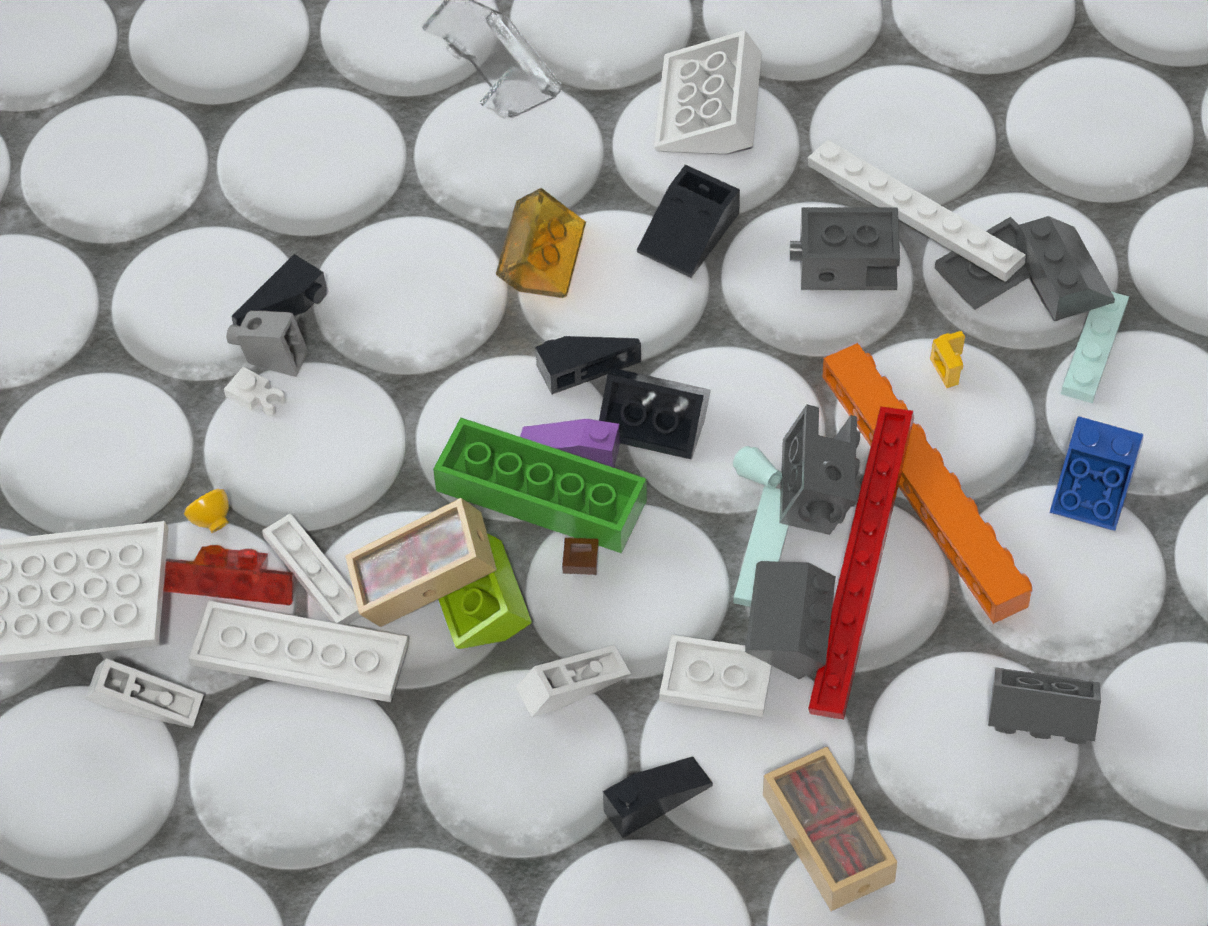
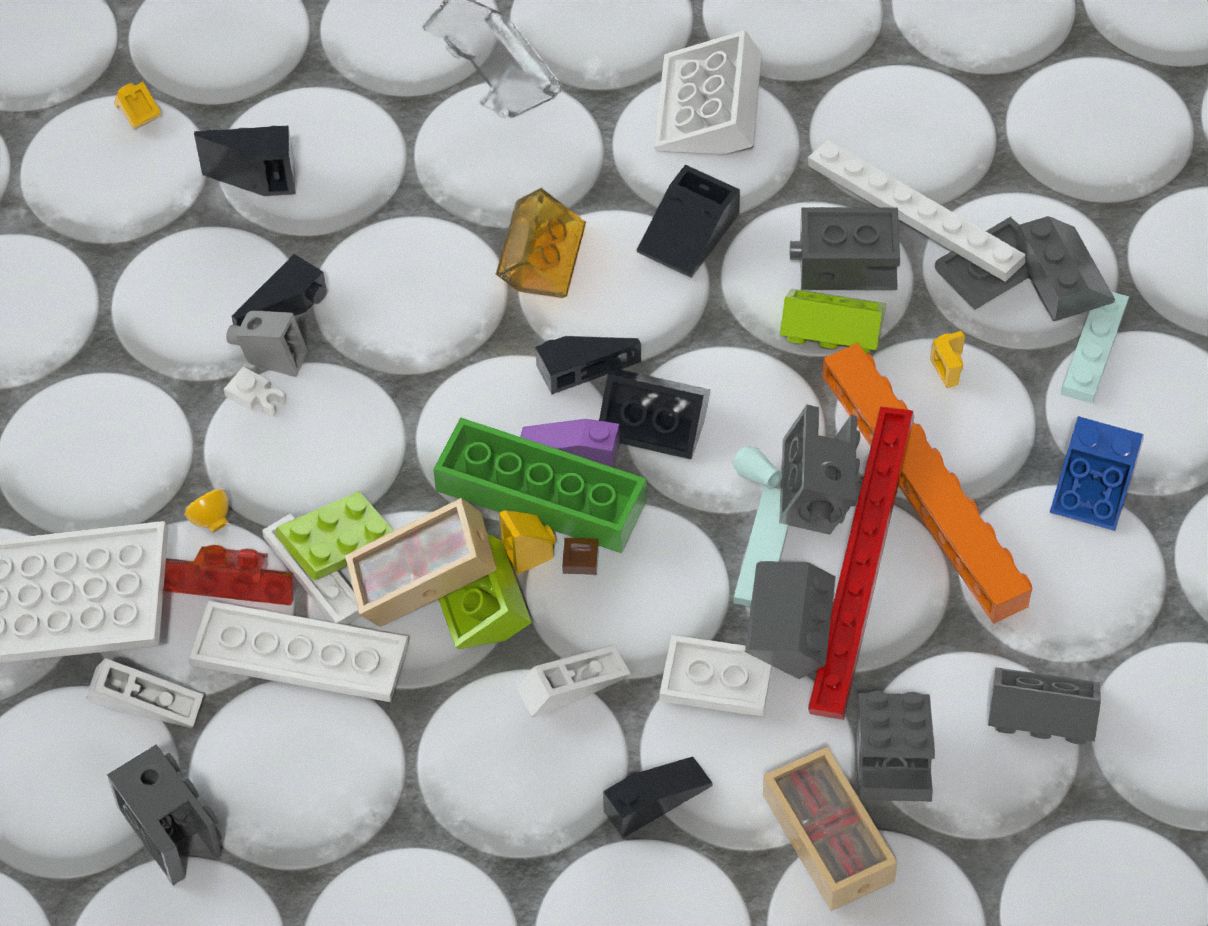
none -> dark grey torso [107,744,222,886]
none -> yellow bracket [114,82,161,130]
none -> black slope [194,125,295,196]
none -> lime plate [275,491,394,581]
none -> yellow slope [499,510,556,575]
none -> lime slope [780,289,887,353]
none -> dark grey torso [856,691,935,802]

